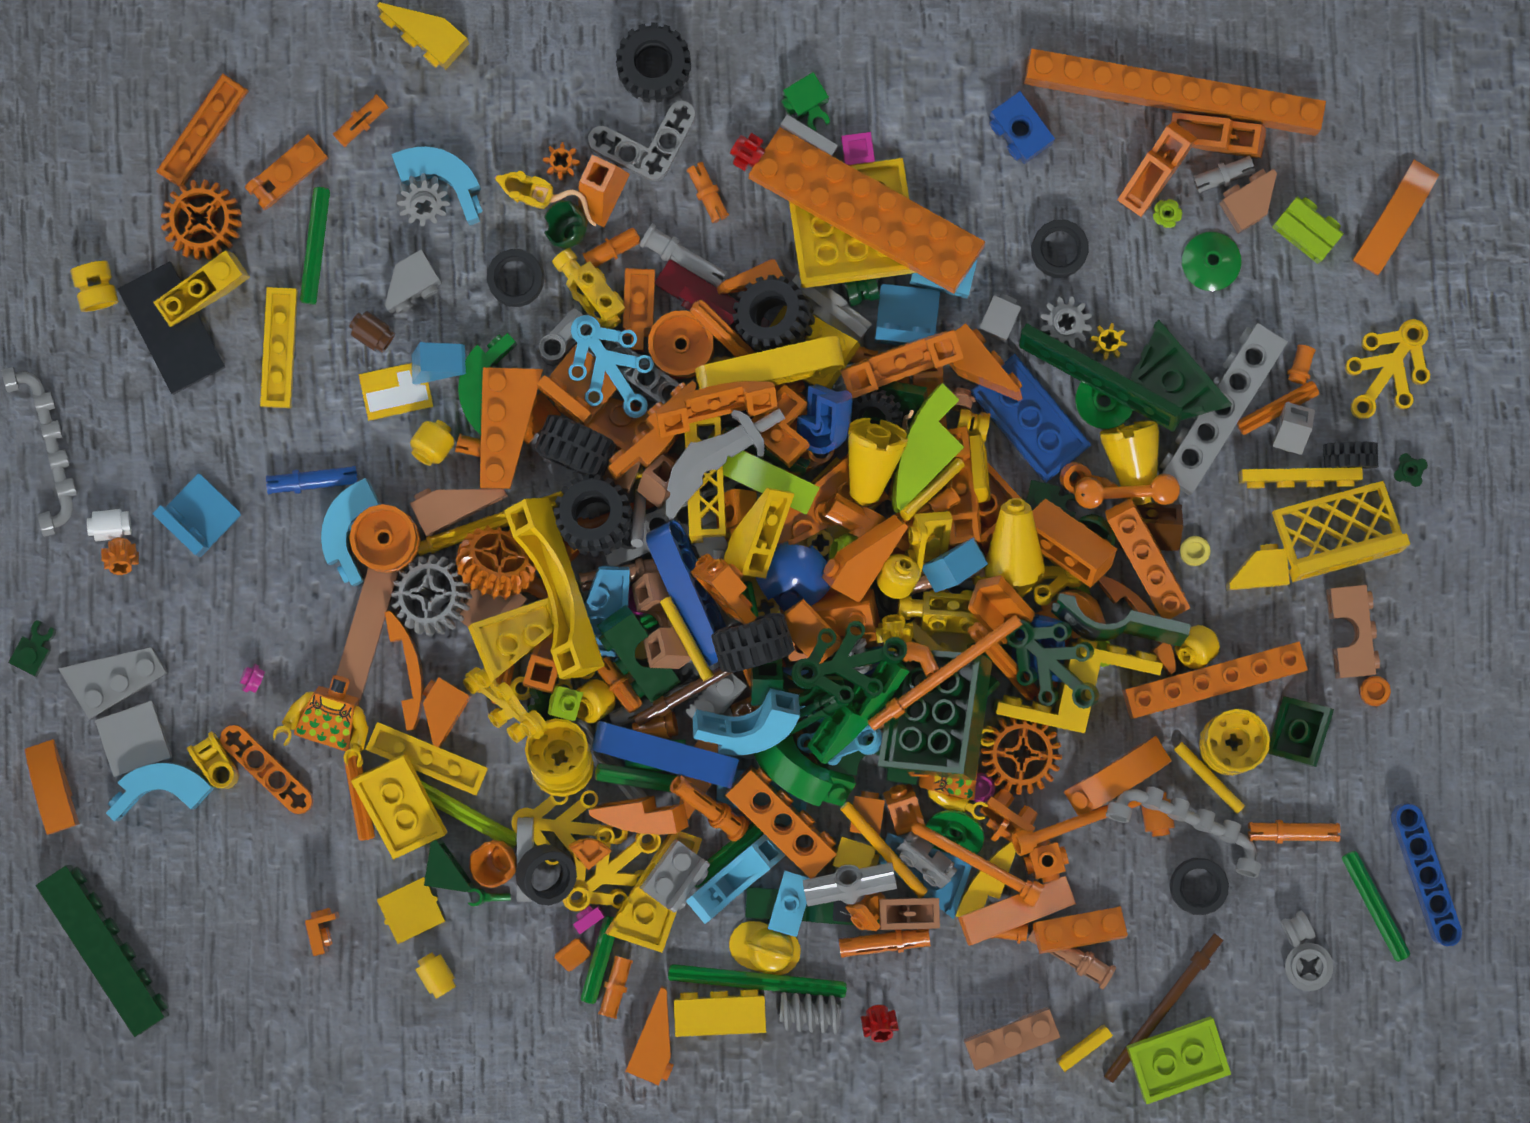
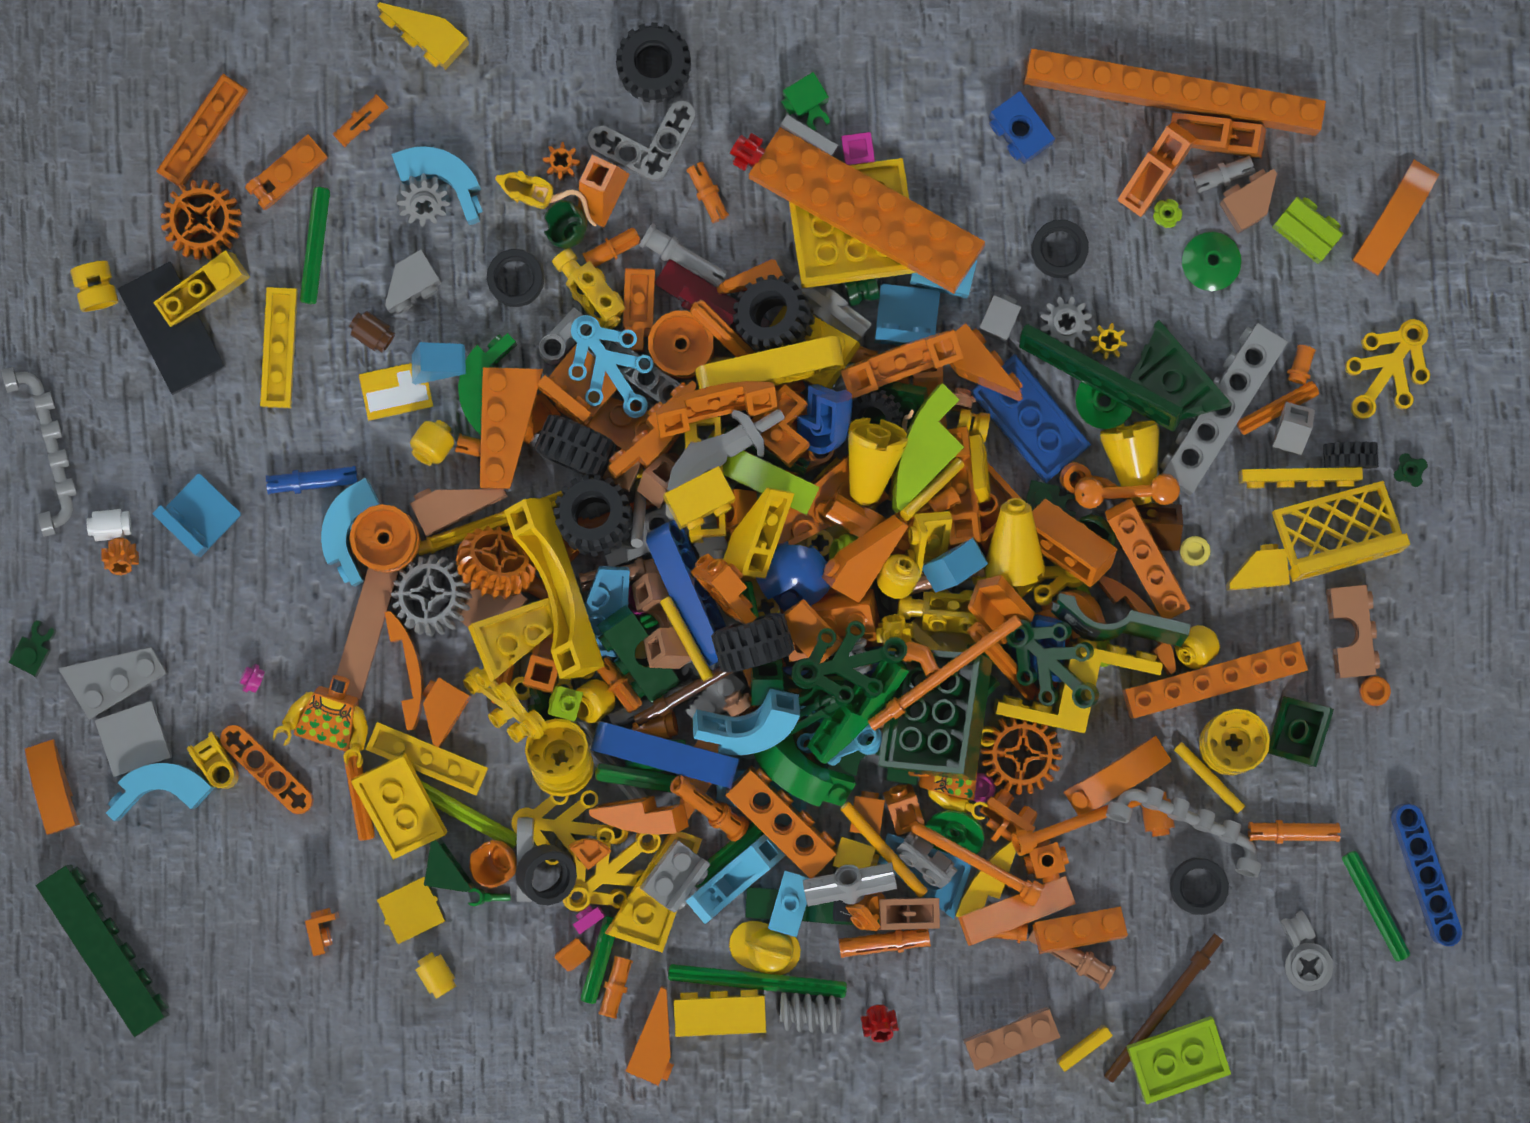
none -> yellow brick [663,466,736,531]
none -> nougat plate [723,690,751,717]

